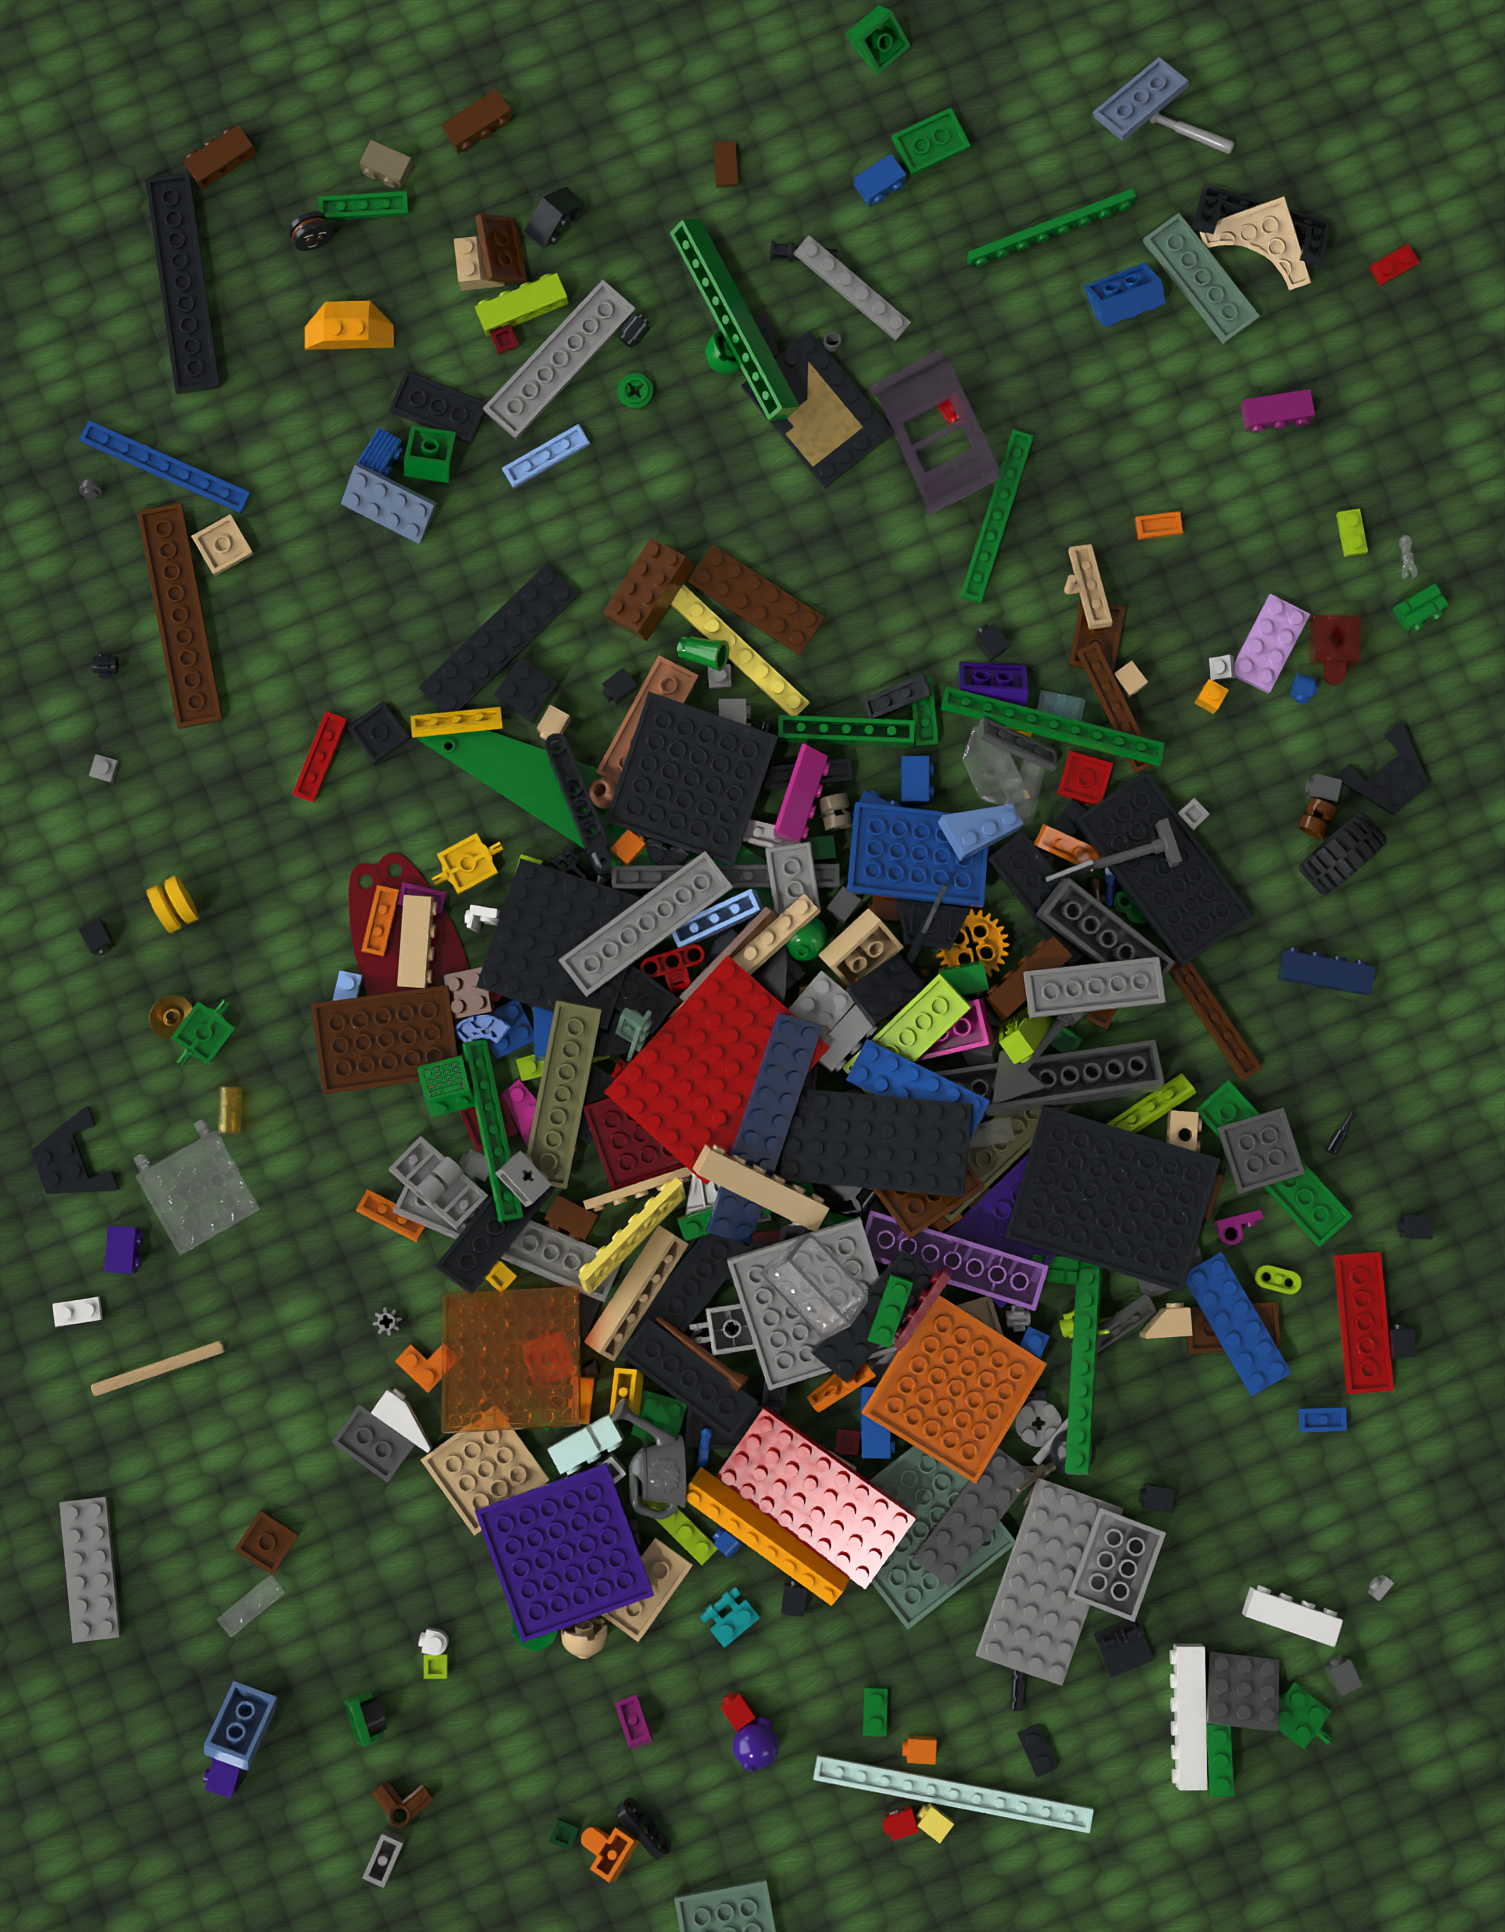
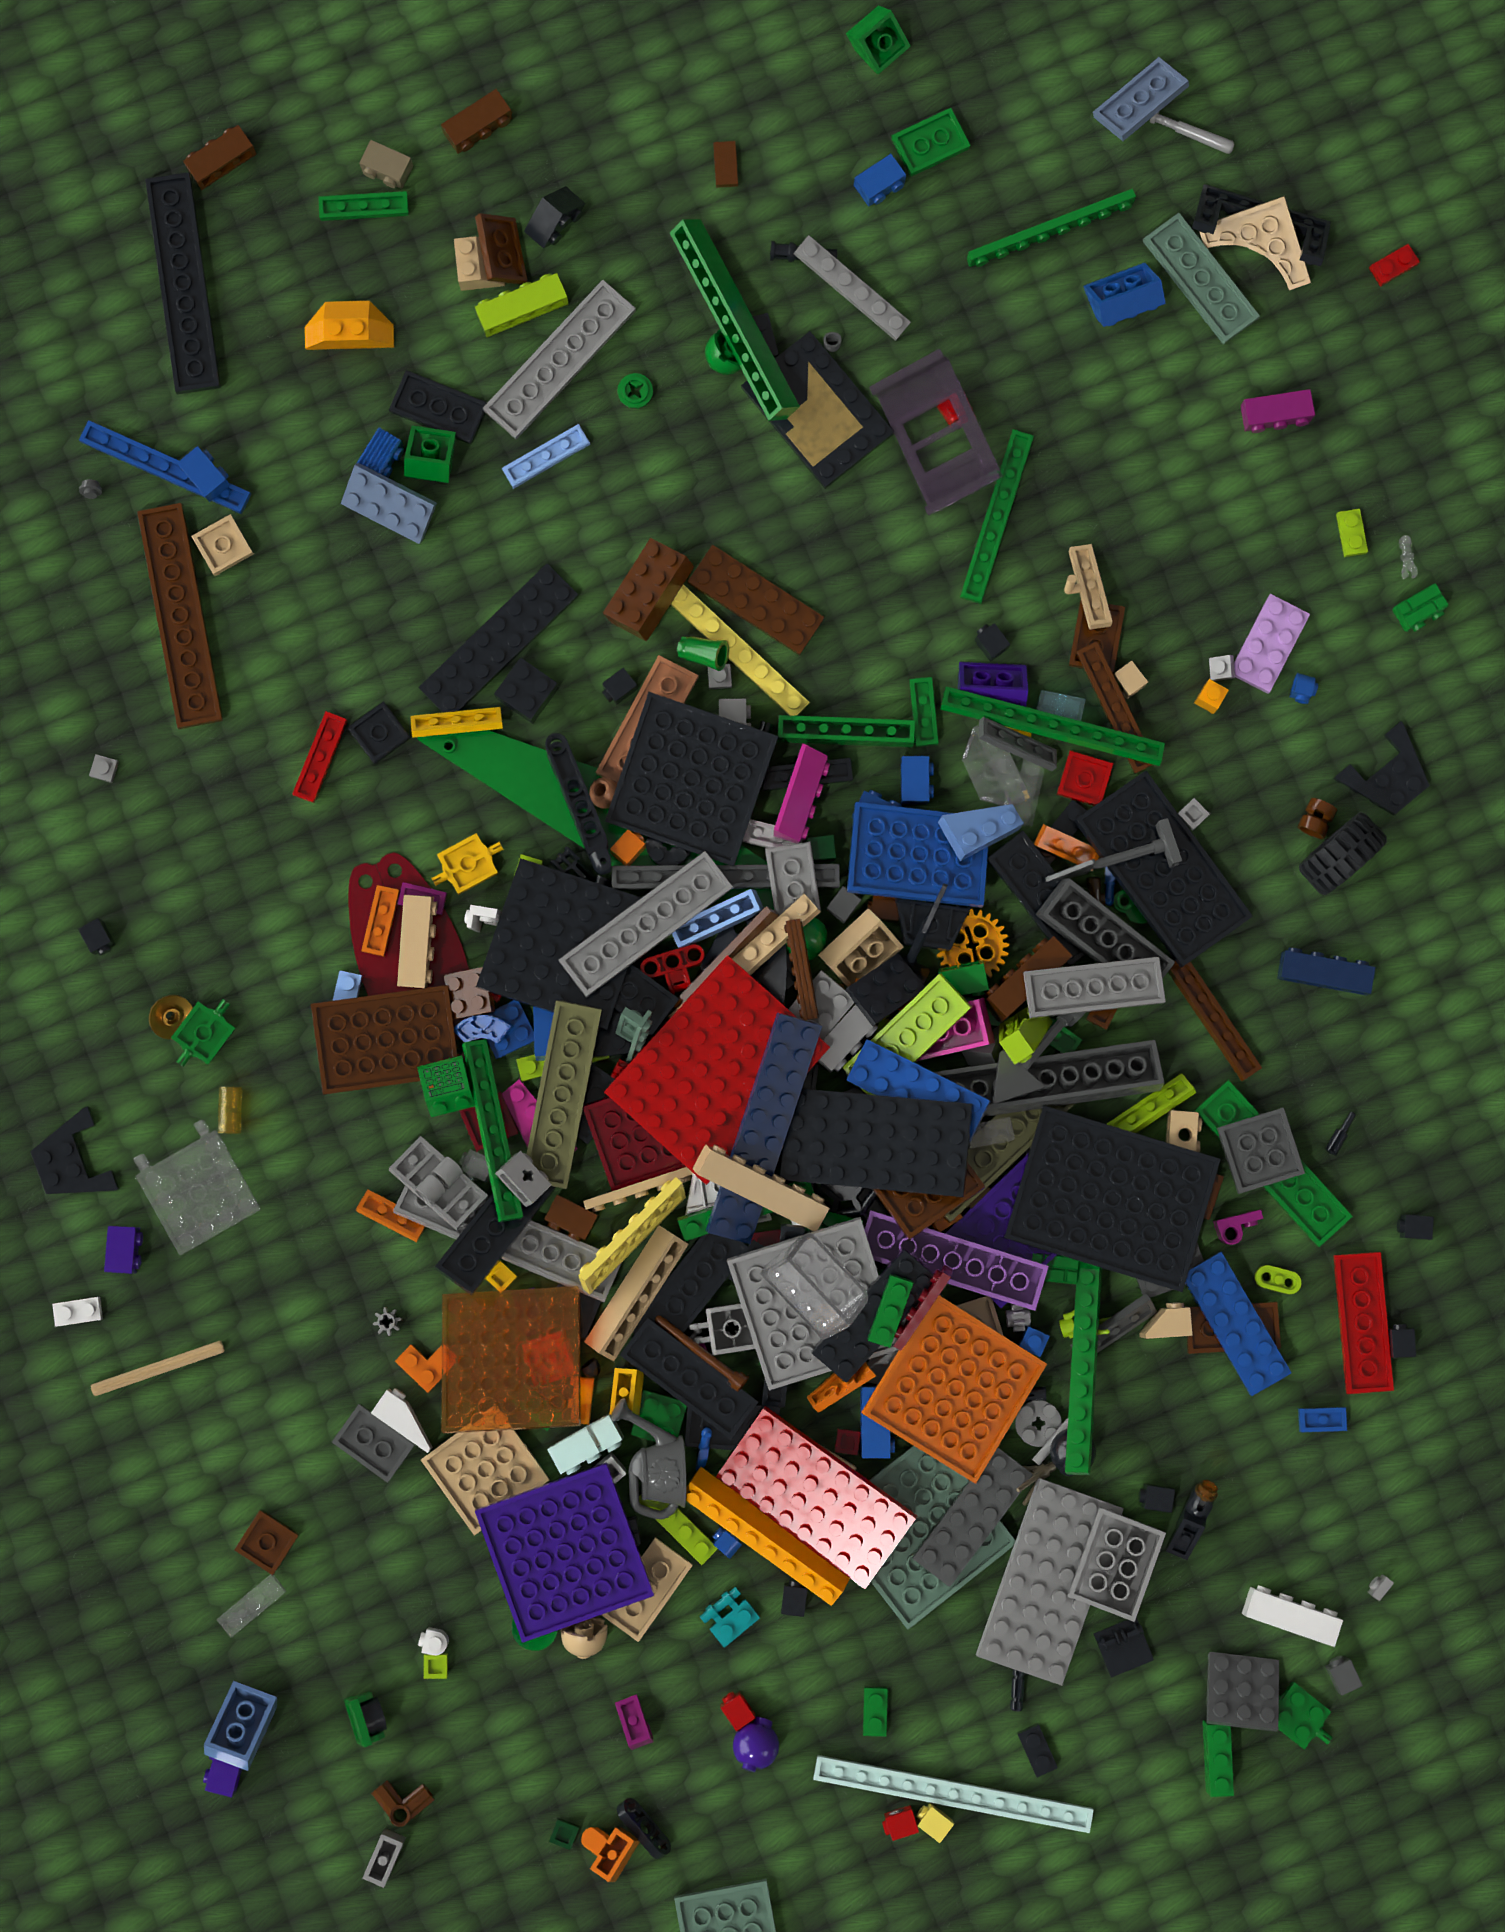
light grey plate [59,1496,121,1643] -> none
black gear [92,651,119,679] -> none
yellow wheel [146,875,199,934] -> none
black head [288,211,333,251] -> none
dark red plate [490,325,519,355] -> none
tan brick [537,705,571,742] -> none
black brick [618,314,650,348] -> none
dark tan wheel [819,793,853,832] -> none
black plate [862,674,933,719] -> none
orange brick [902,1735,937,1765] -> none
orange tile [1135,511,1183,540] -> none
white brick [1170,1643,1207,1790] -> none
dark grey brick [1305,774,1342,805] -> none
clear red brick [1309,615,1360,686] -> none
none -> blue brick [177,446,230,502]
none -> reddish brown piece [784,918,819,1020]
none -> black plate [1166,1480,1218,1560]

